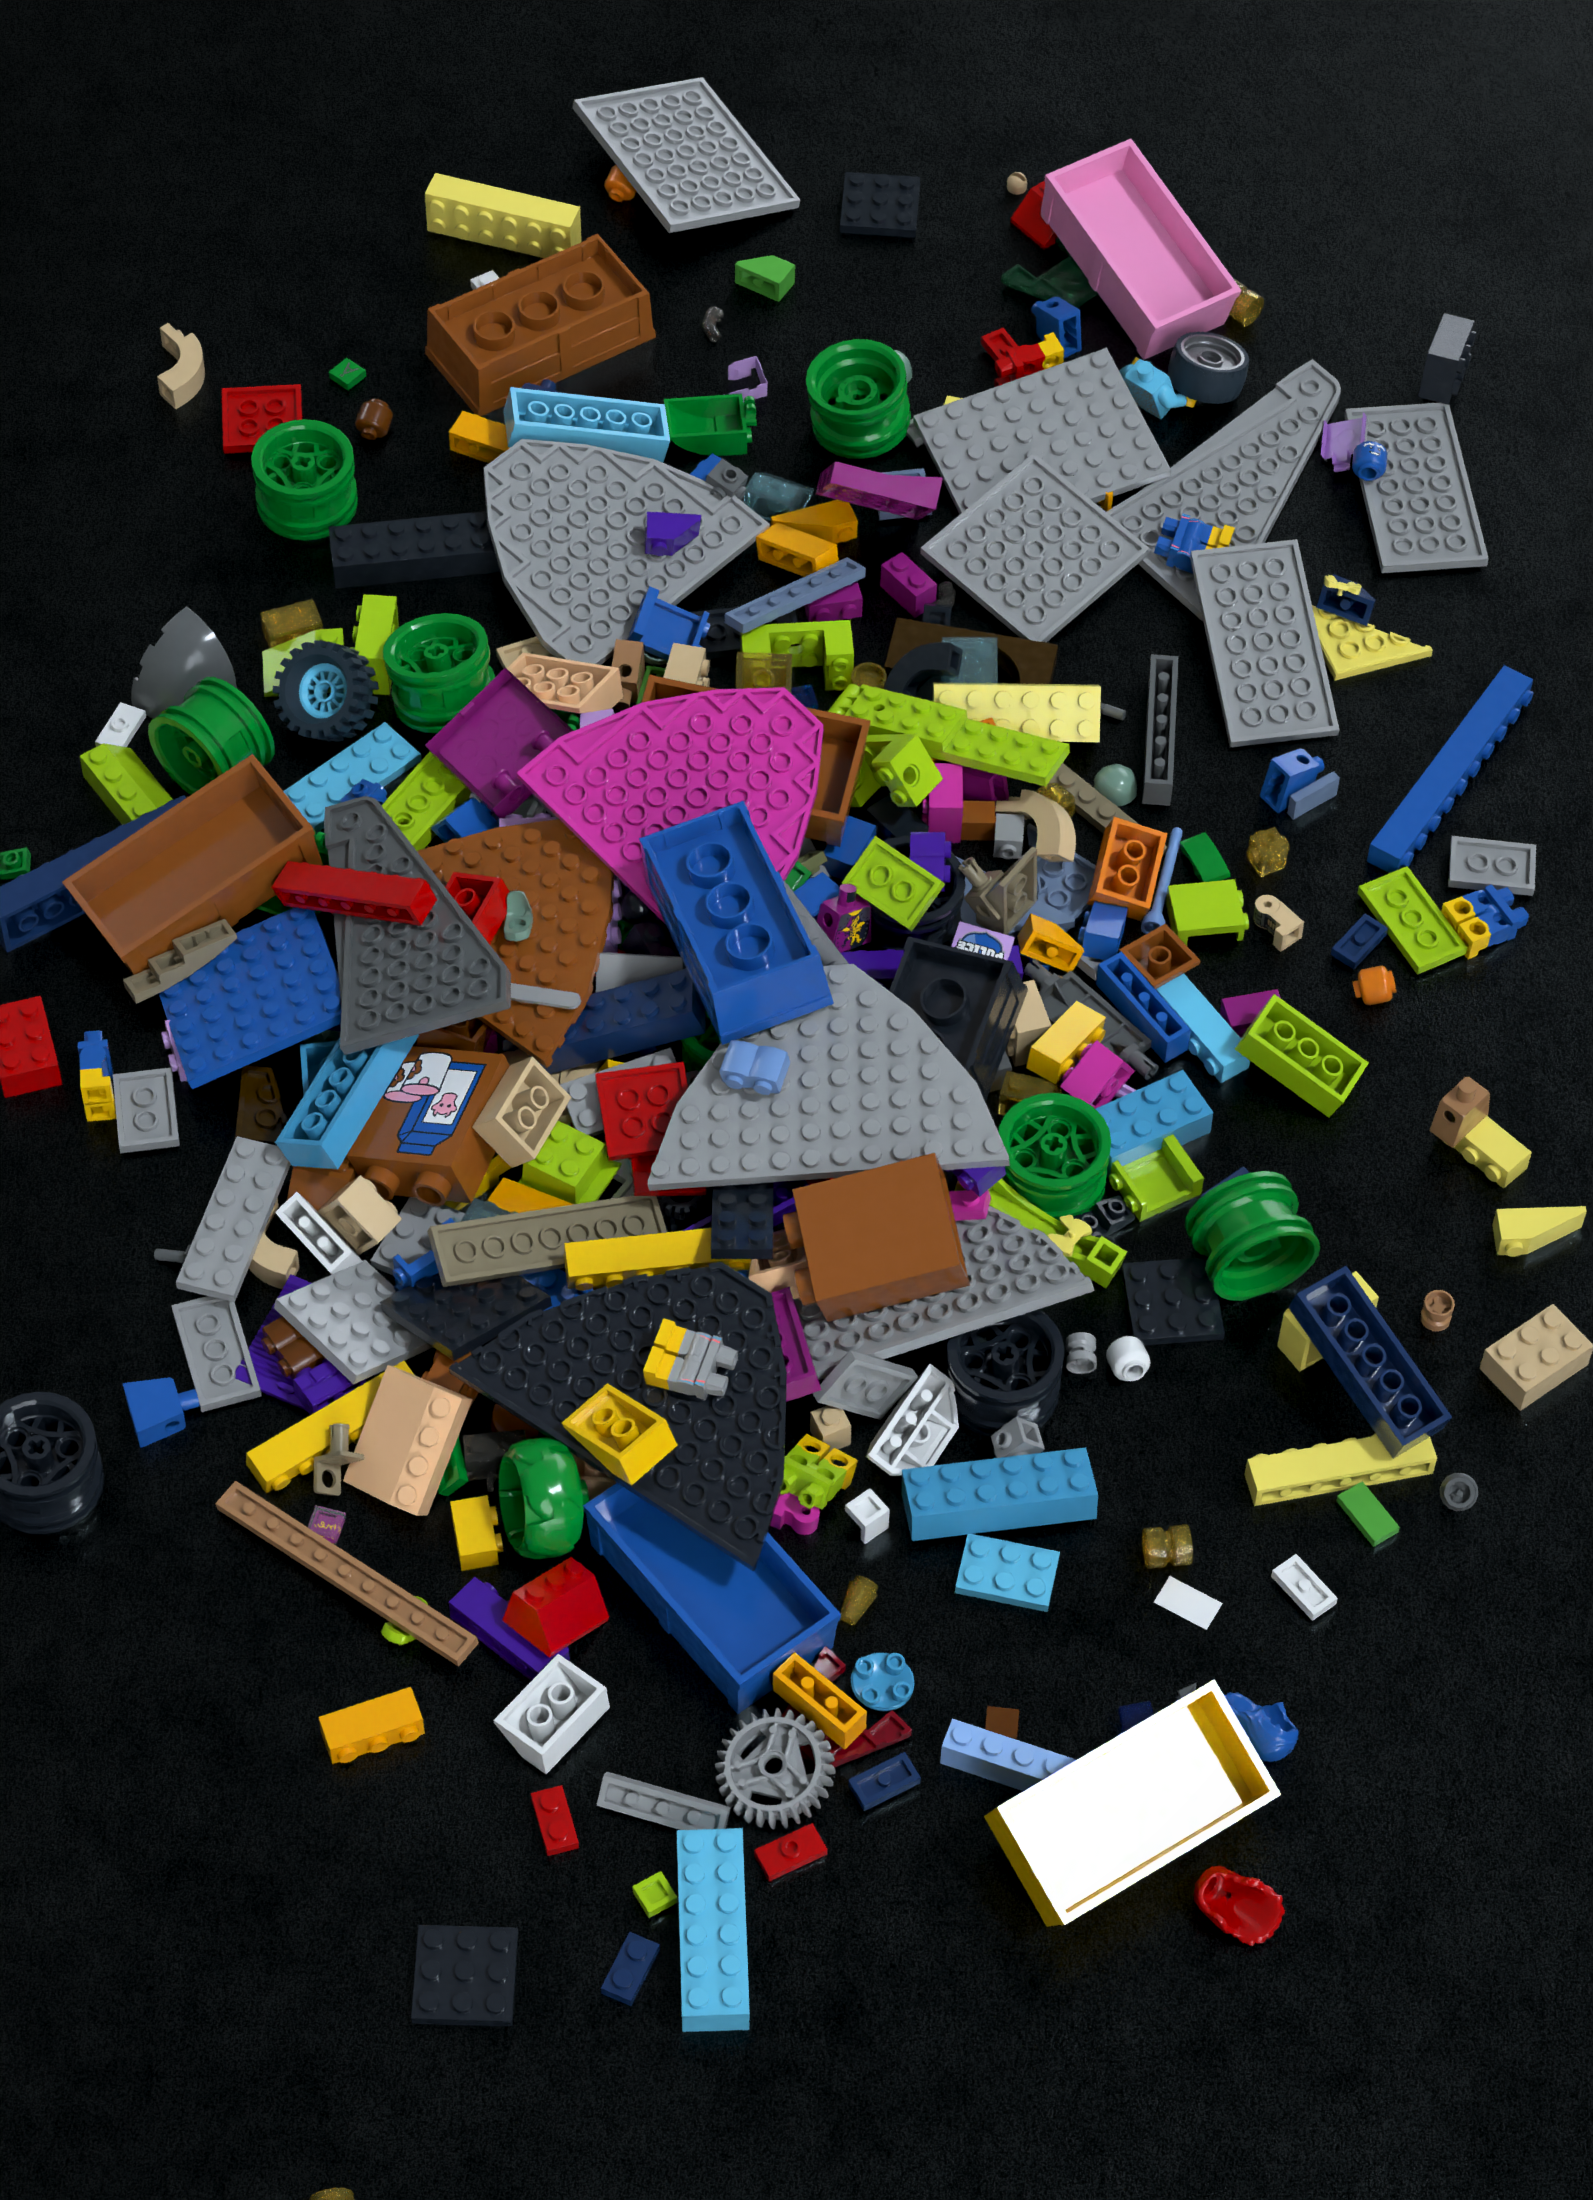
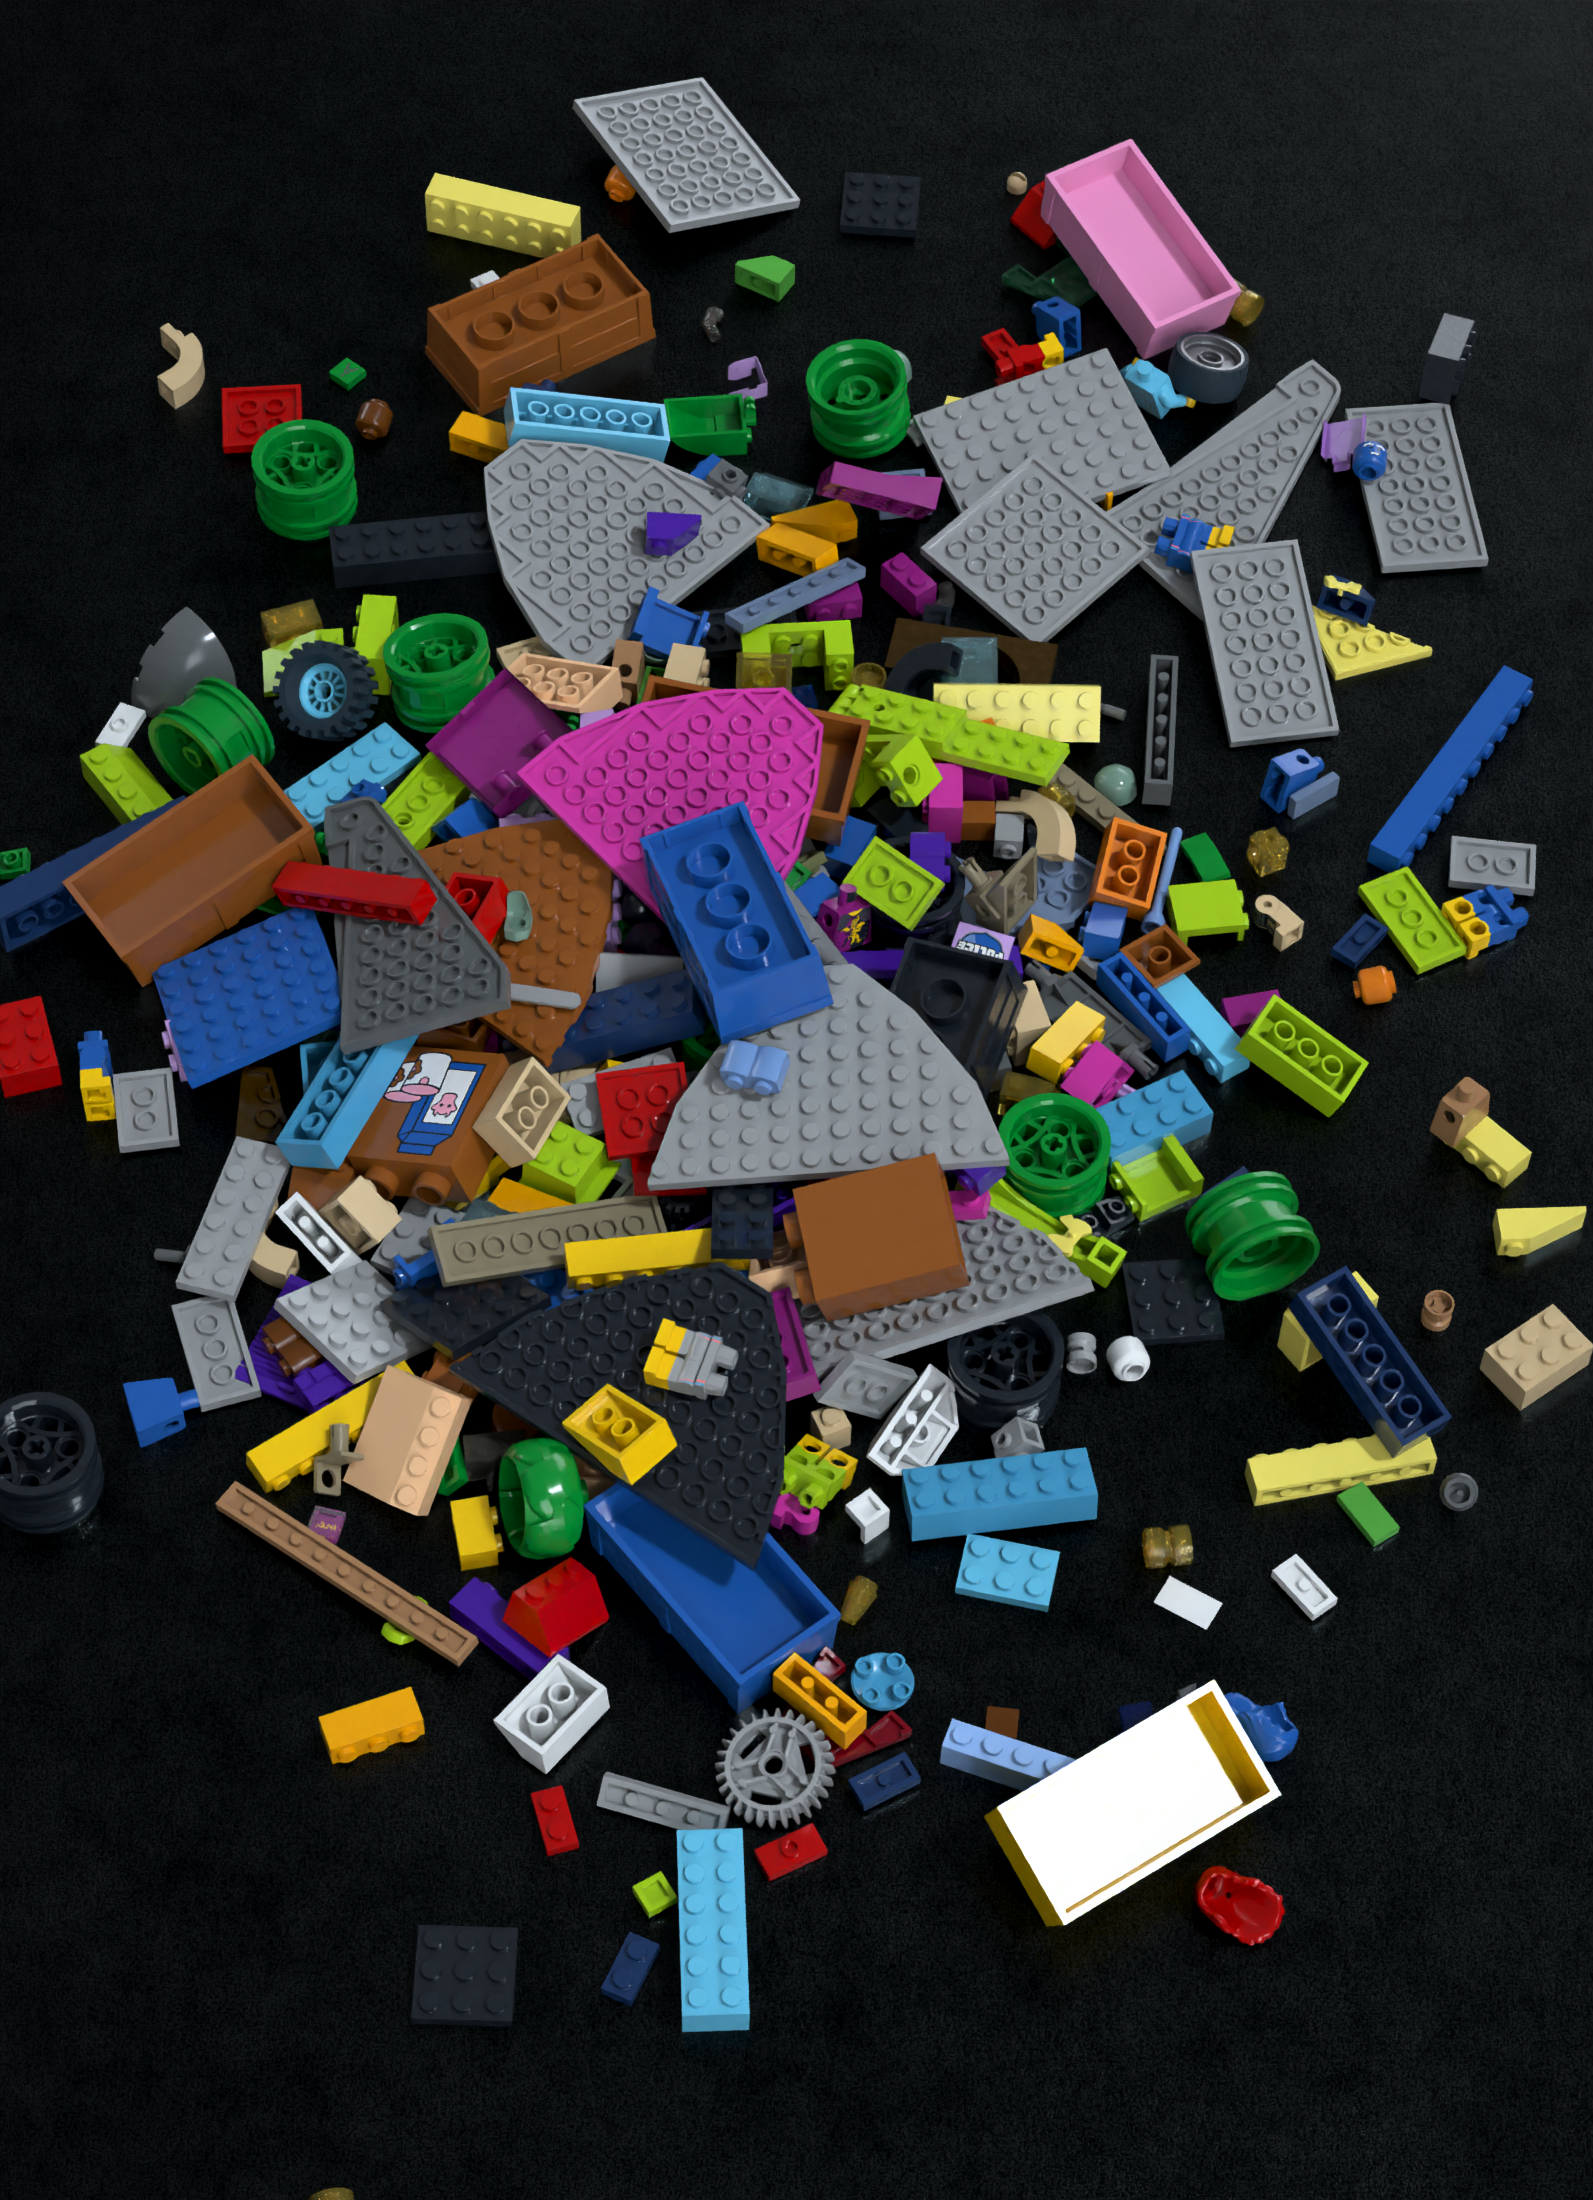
dark tan slope [123,919,237,1004] -> none

